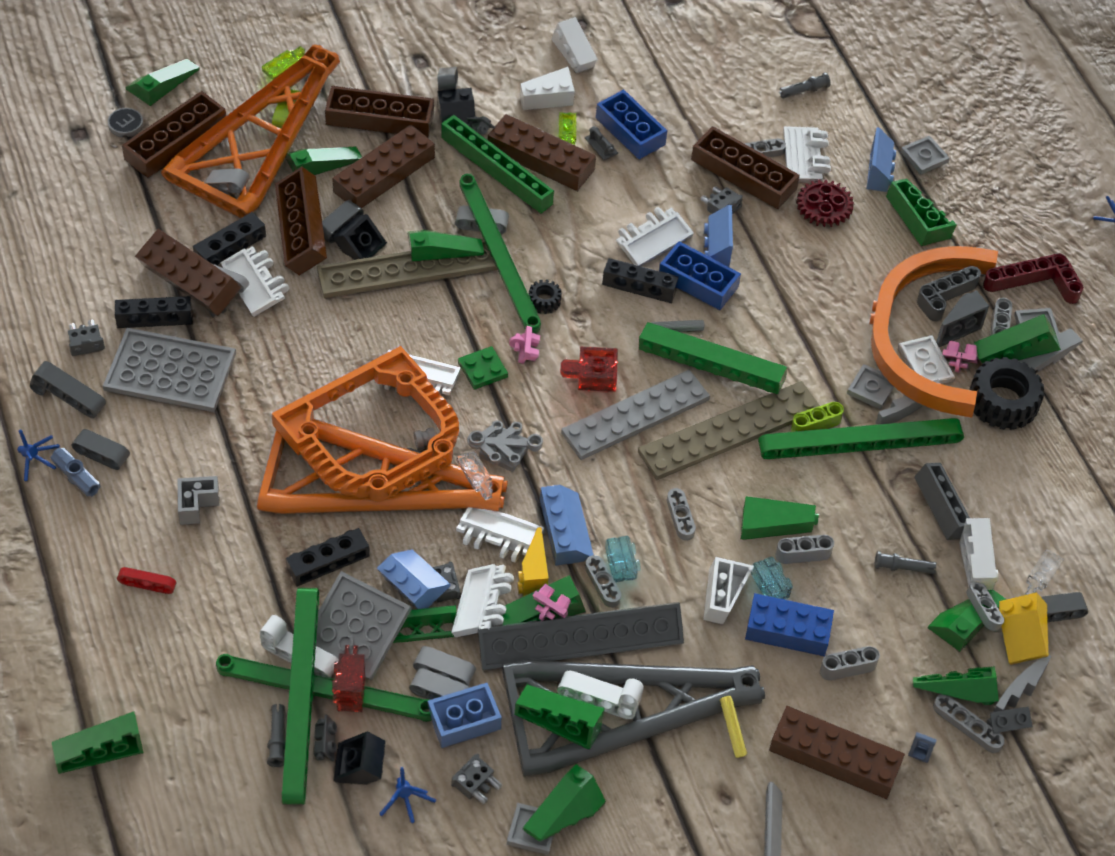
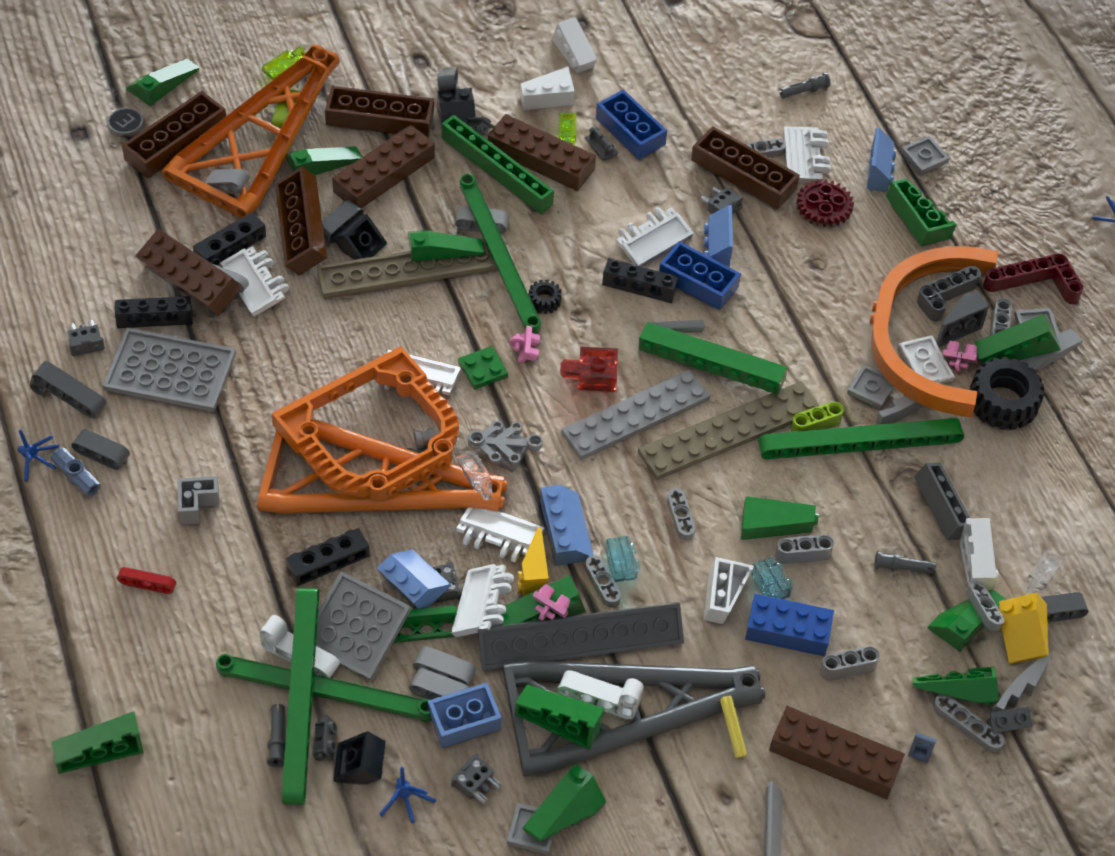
clear red brick [332,645,366,712] -> none

